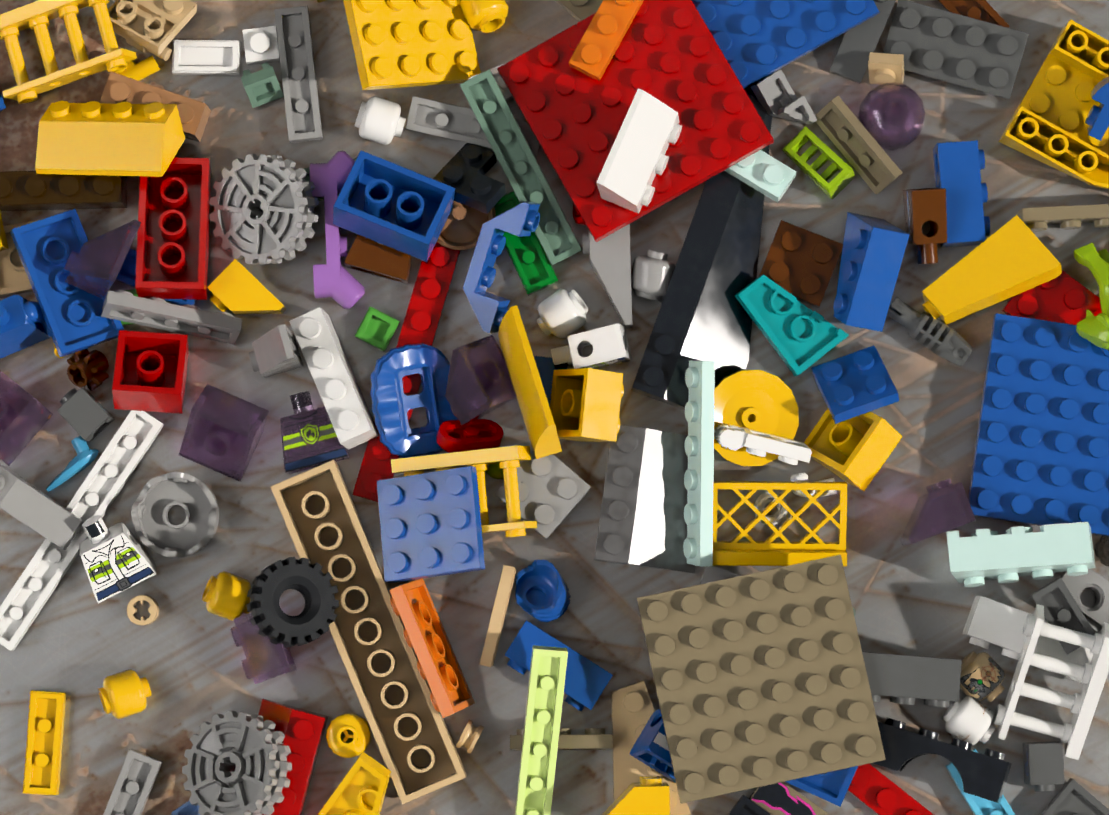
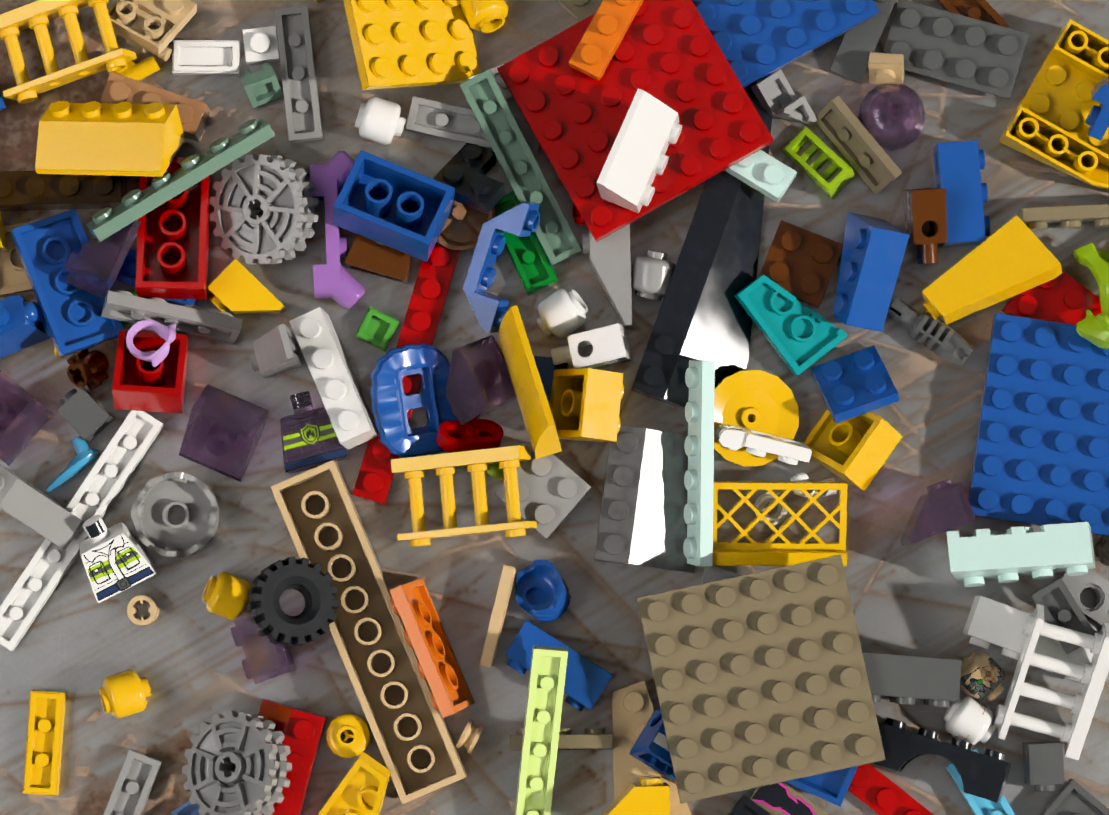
plate [377,466,485,583] -> none
none -> sand green plate [86,119,276,242]
none -> lavender piece [126,319,176,367]

